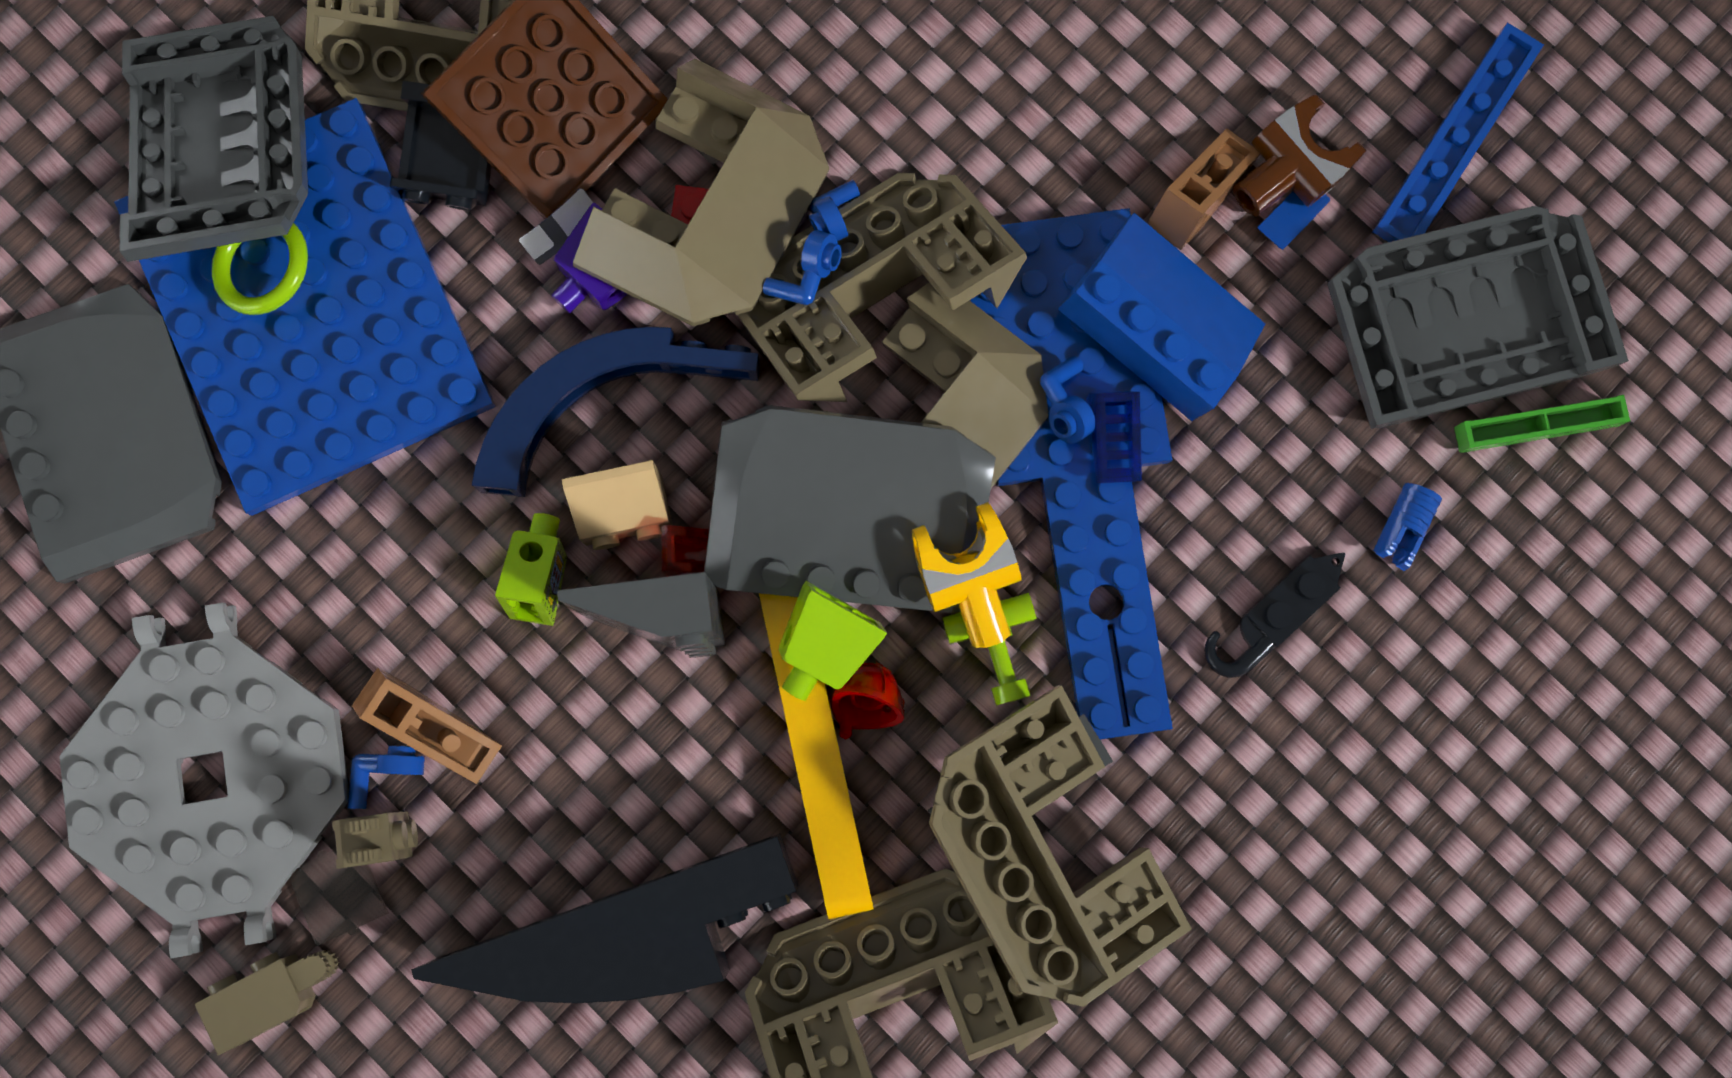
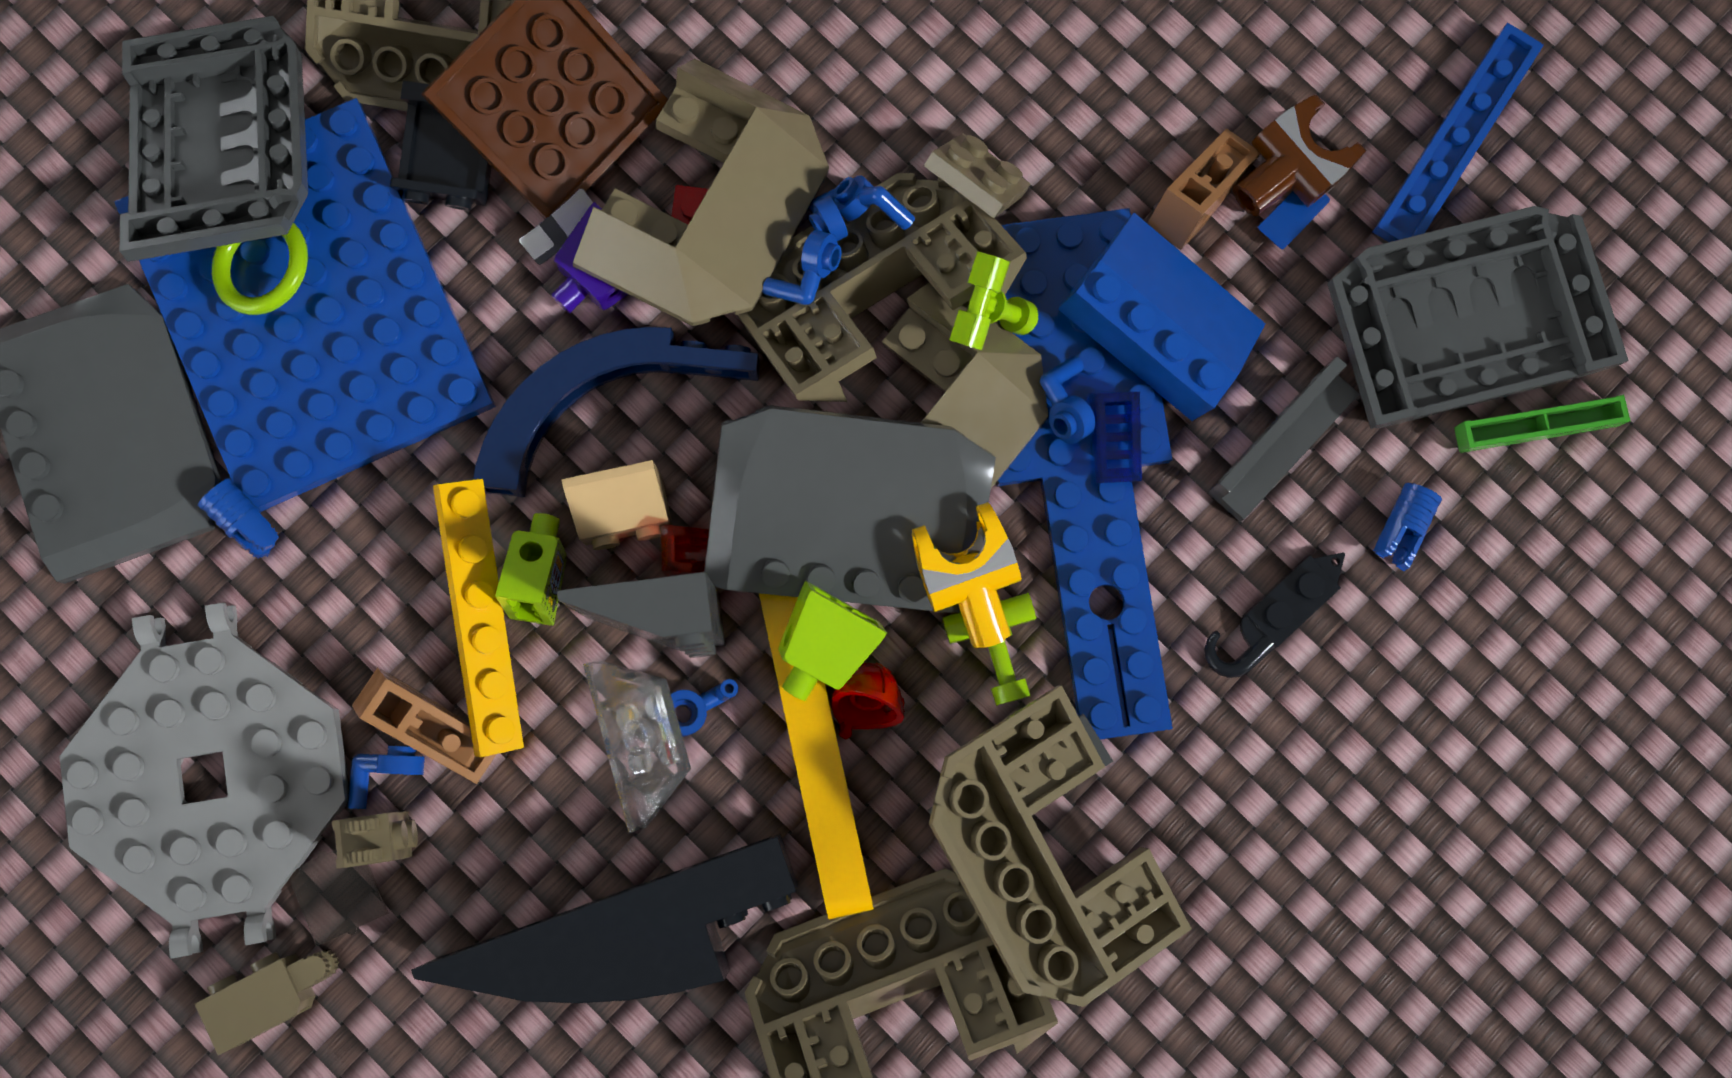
none -> blue hinge [197,478,279,559]
none -> yellow plate [433,479,524,758]
none -> clear wing [583,661,691,833]
none -> blue plate [660,679,738,737]
none -> blue plate [833,175,915,230]
none -> dark tan plate [924,133,1031,218]
none -> lime bar [949,251,1038,351]
none -> dark grey fence [1208,356,1359,522]

